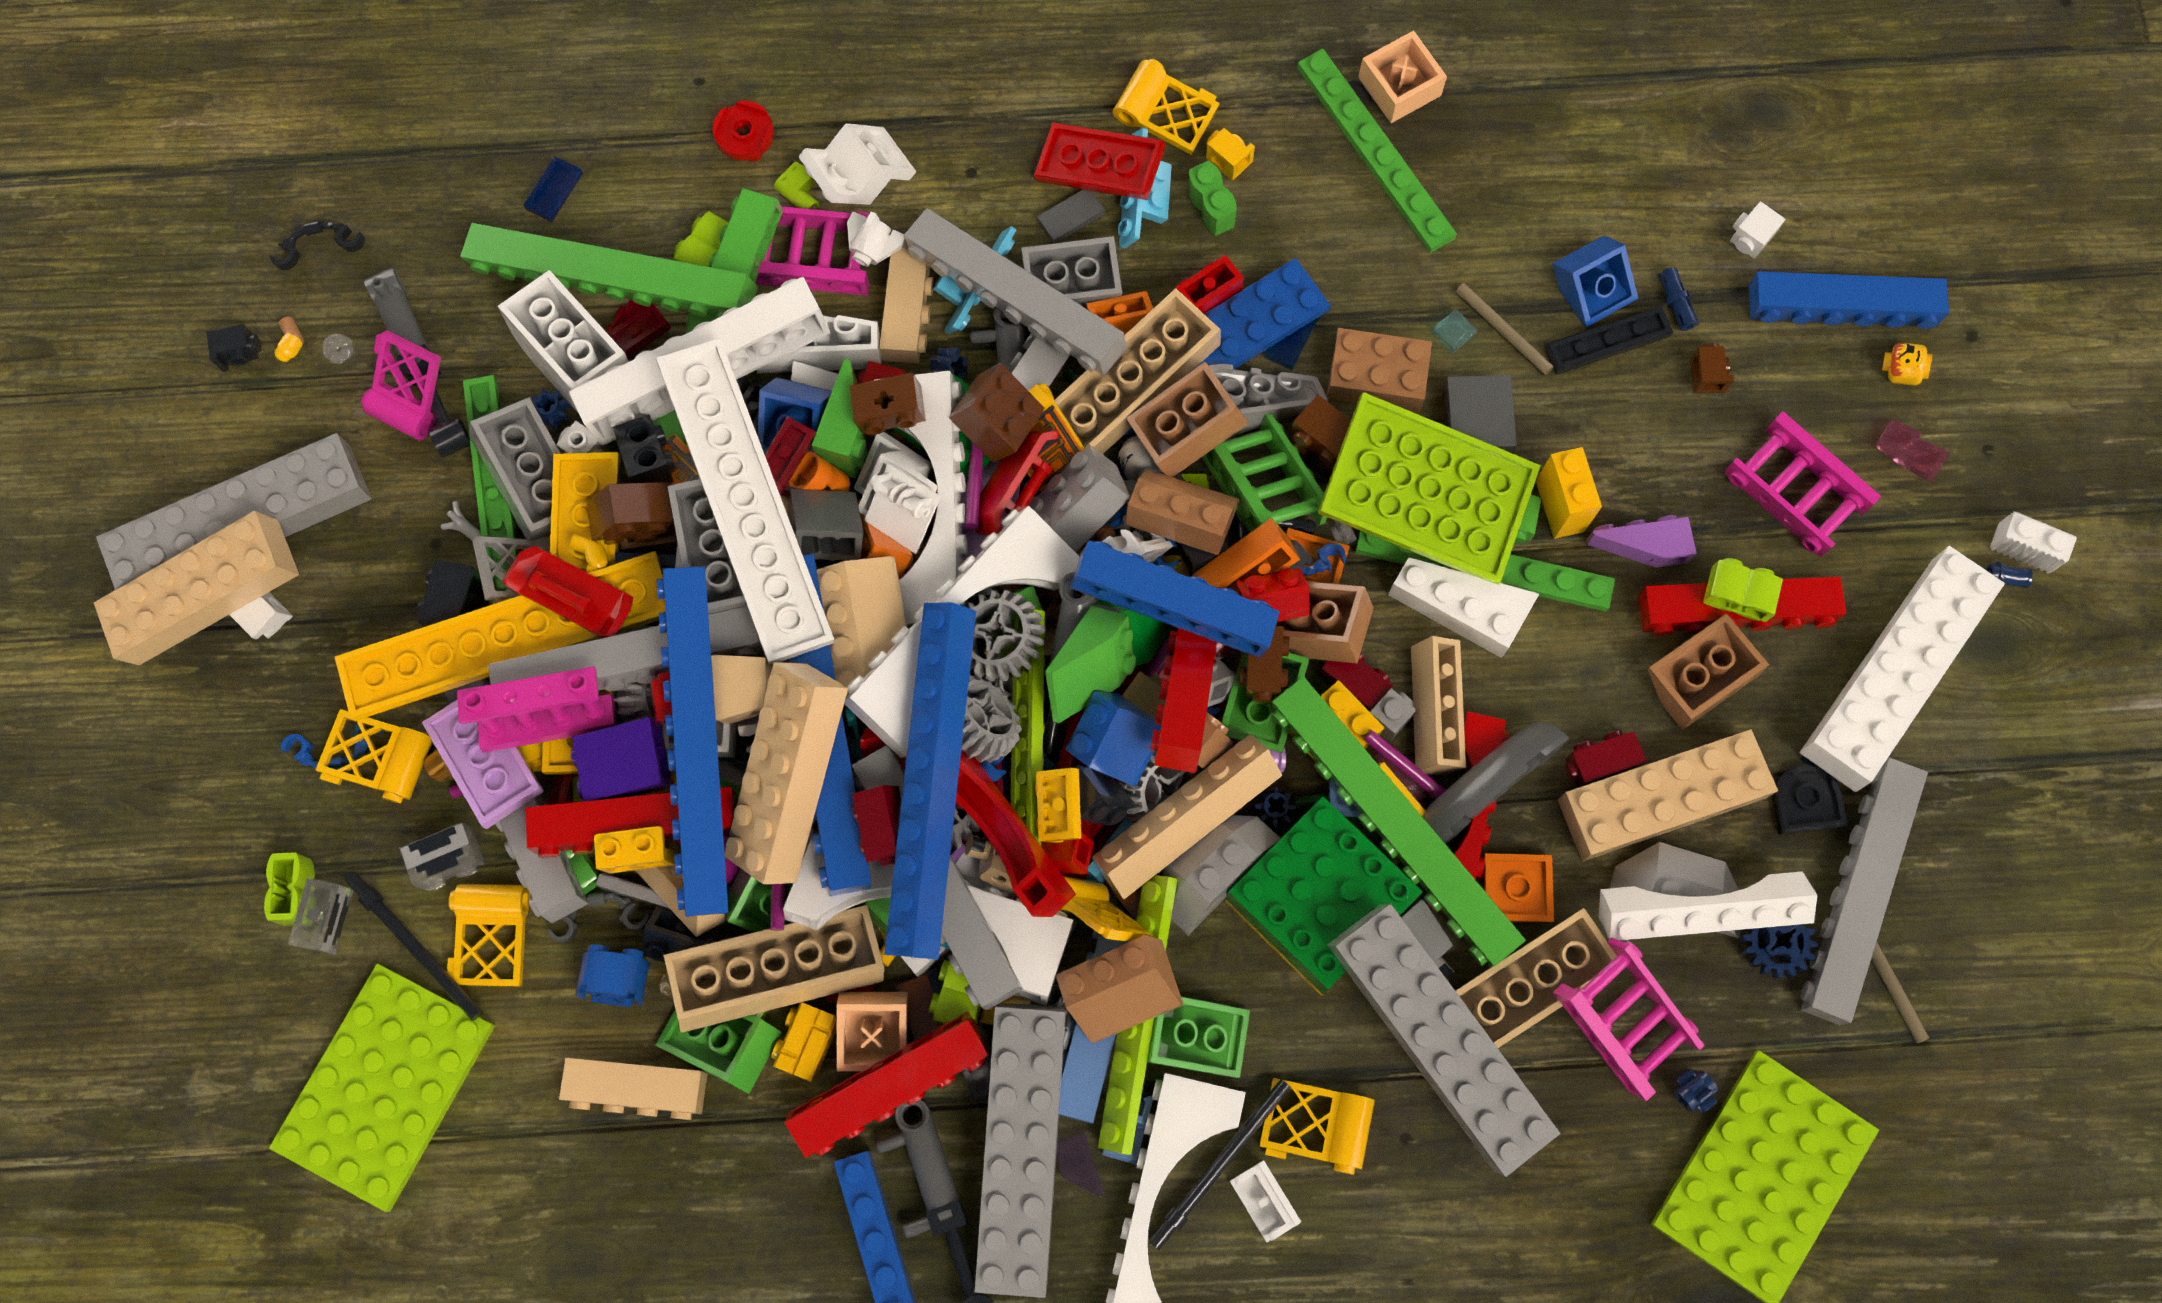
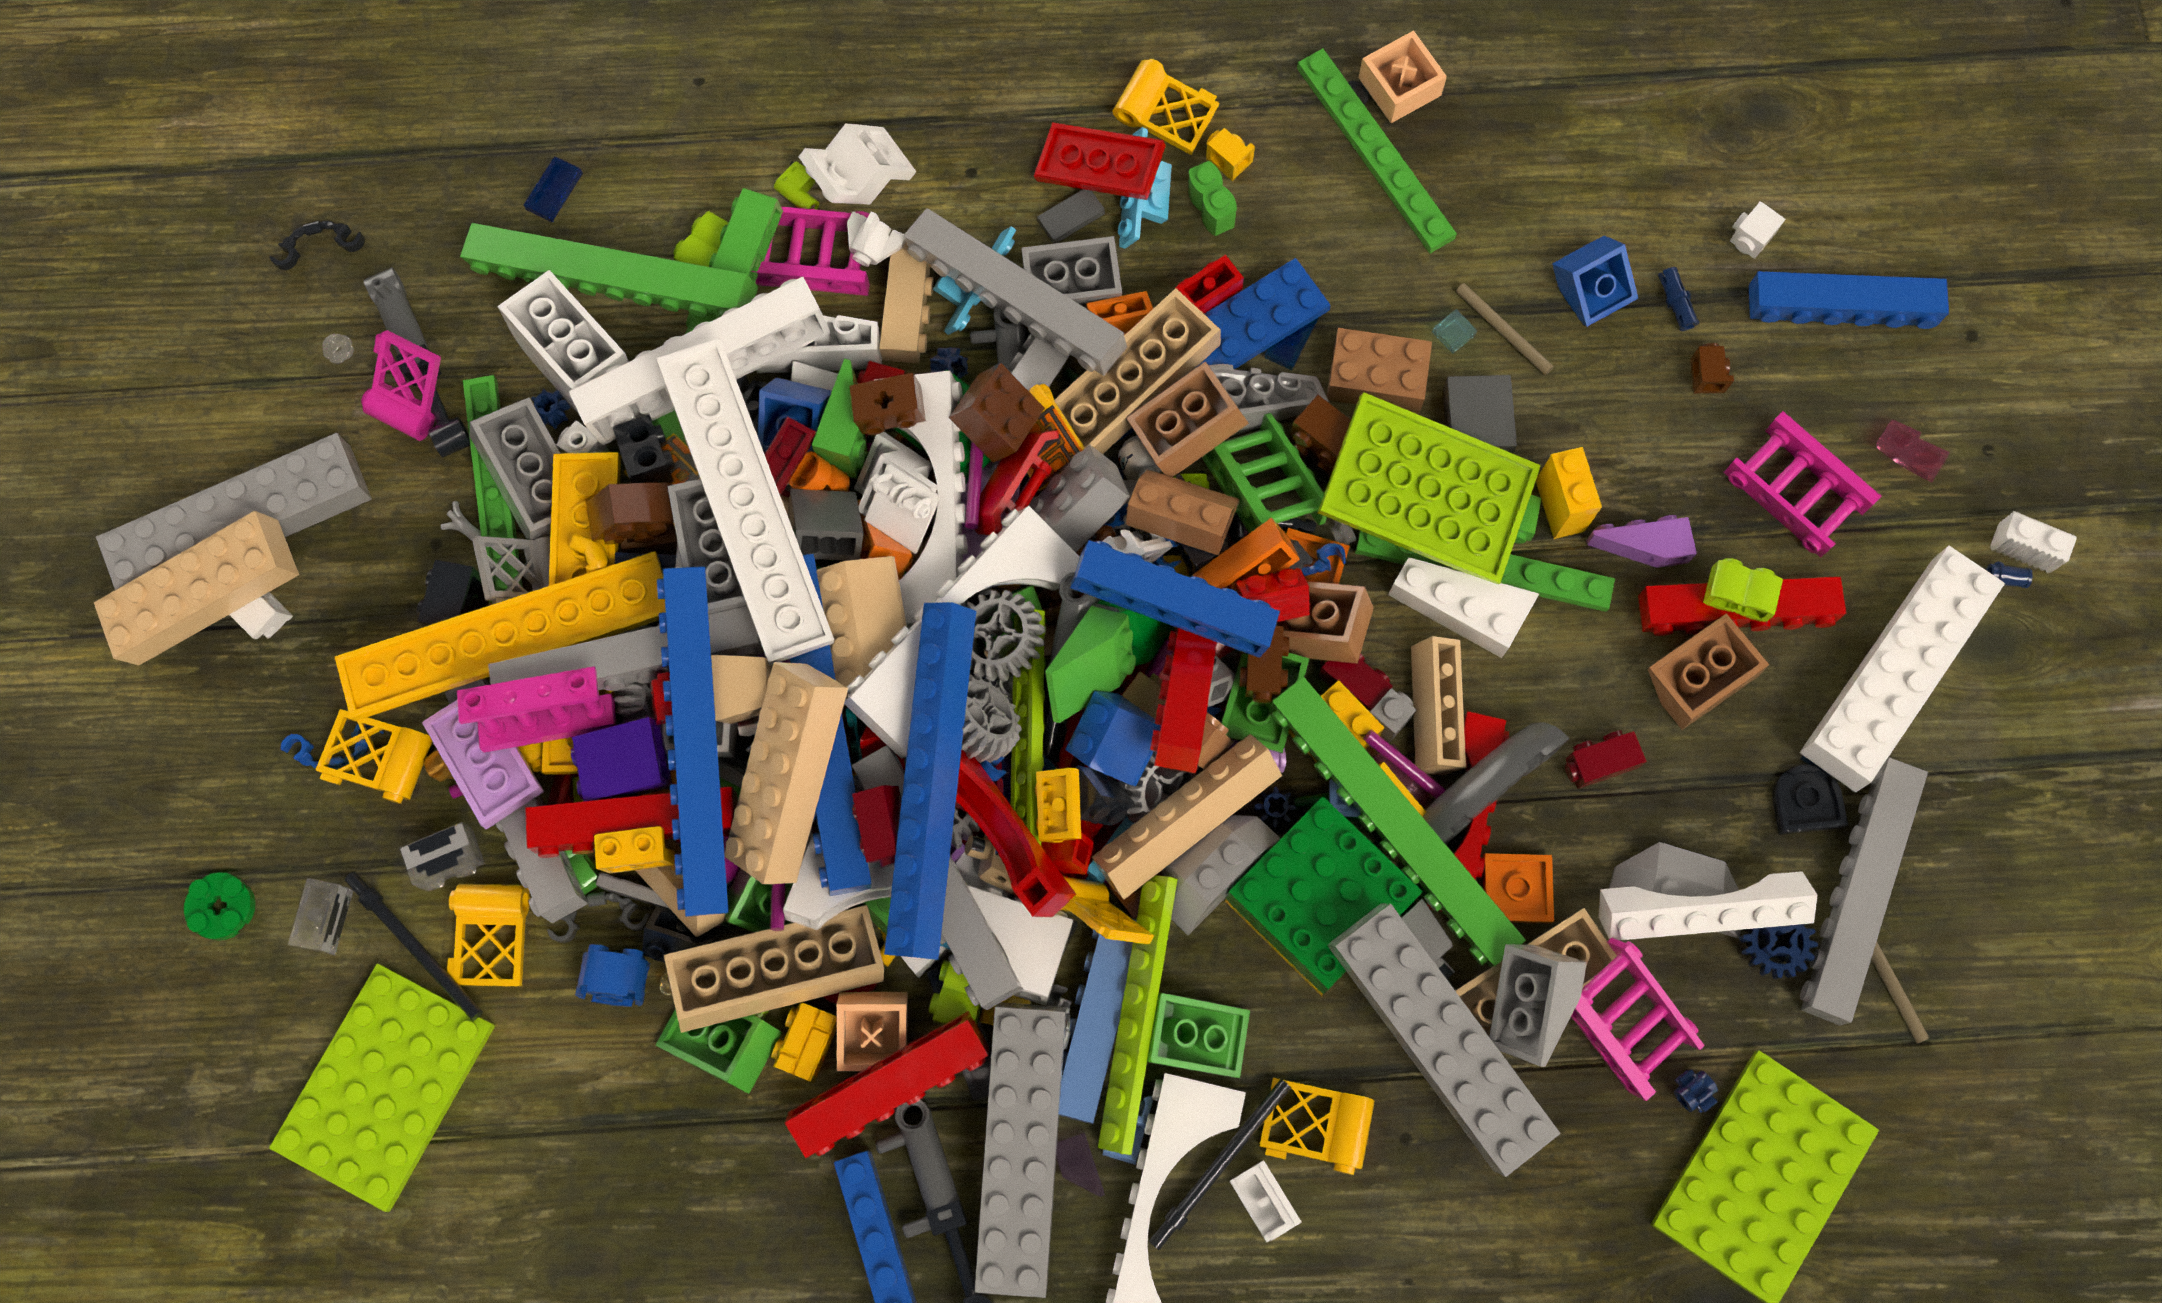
black brick [206,324,262,372] -> none
lime brick [264,853,315,926] -> none
yellow arm [274,317,304,362] -> none
red piece [502,546,634,638] -> none
tan brick [559,1058,708,1120] -> none
dark red wing [605,299,671,359] -> none
red plate [712,101,775,162] -> none
reddish brown tile [895,974,942,1041] -> none
medium nougat slope [1056,935,1184,1043] -> none
black tile [1544,306,1674,375] -> none
tan brick [1558,729,1778,862] -> none
yellow head [1882,342,1933,386] -> none
none -> green plate [184,873,255,940]
none -> light grey slope [1490,944,1587,1067]

